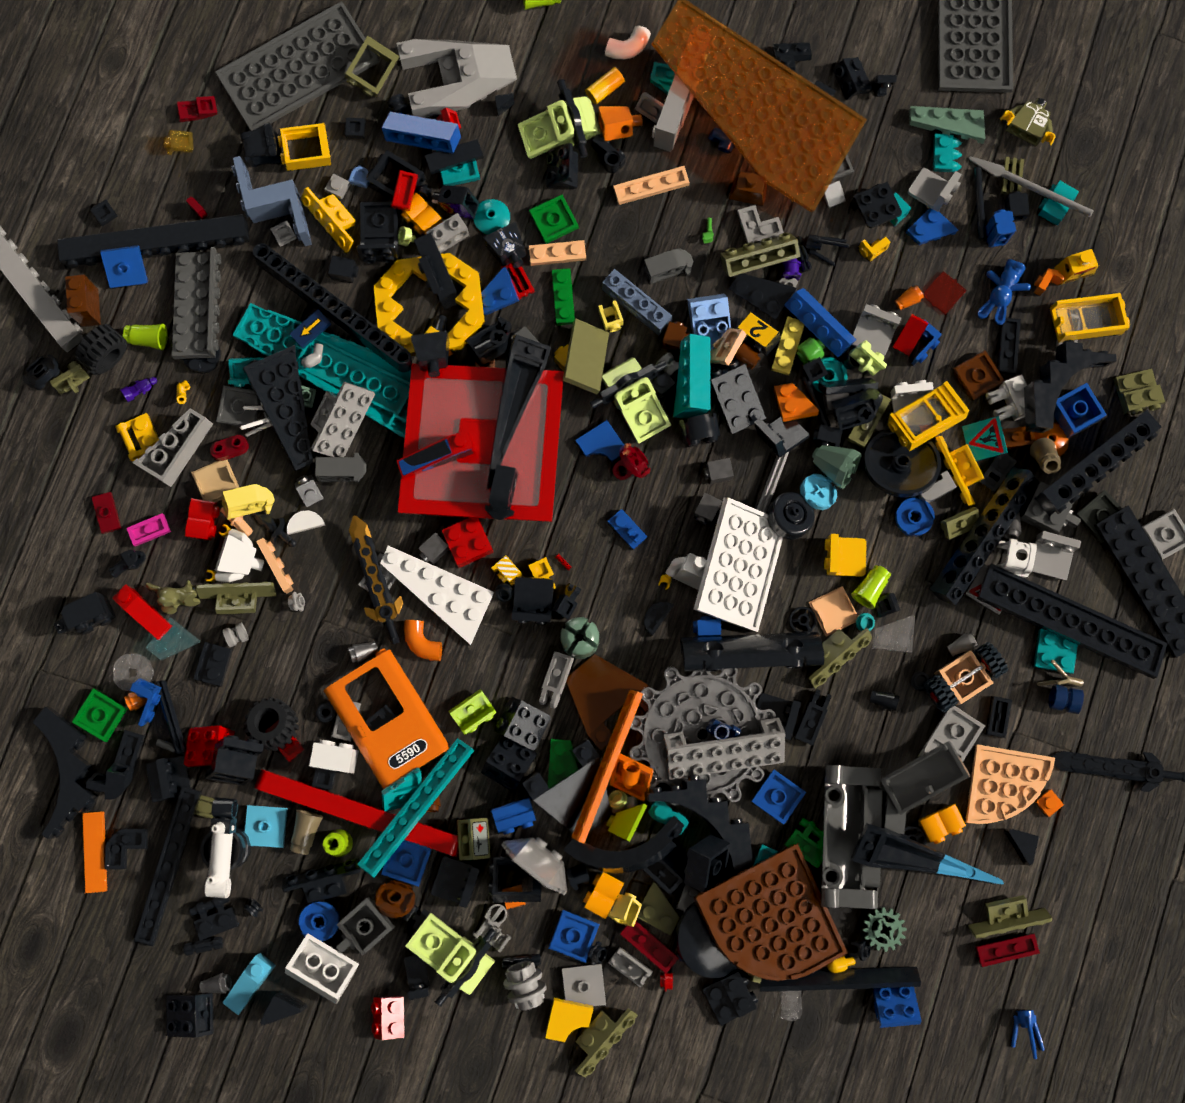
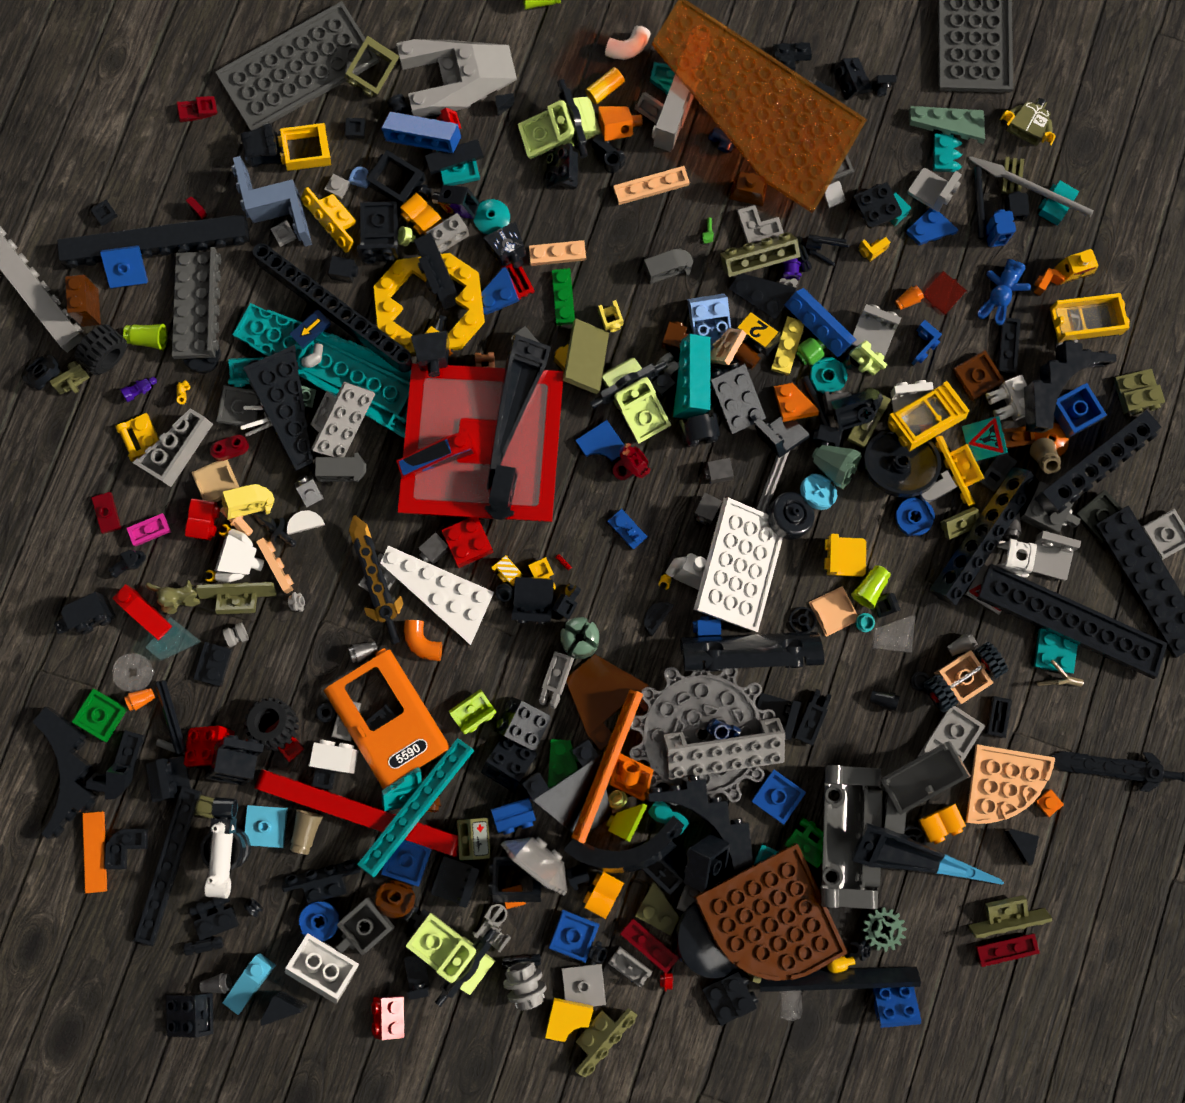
blue bracket [130,678,162,727] -> none
clear yellow bracket [164,130,193,155] -> none
lime plant [323,829,353,857] -> none
red tile [391,170,418,211] -> none
black piece [466,317,511,367] -> none
green plate [529,194,579,244] -> none
sand blue brick [602,269,672,336] -> none
light yellow window [608,893,642,927] -> none
black brick [803,357,828,383] -> none
olive bracket [809,628,872,689] -> none
black tile [818,378,879,395] -> none
red tile [893,314,928,356] -> none
blue plant [1011,1010,1045,1060] -> none
dark blue wheel [1049,684,1084,714] -> none

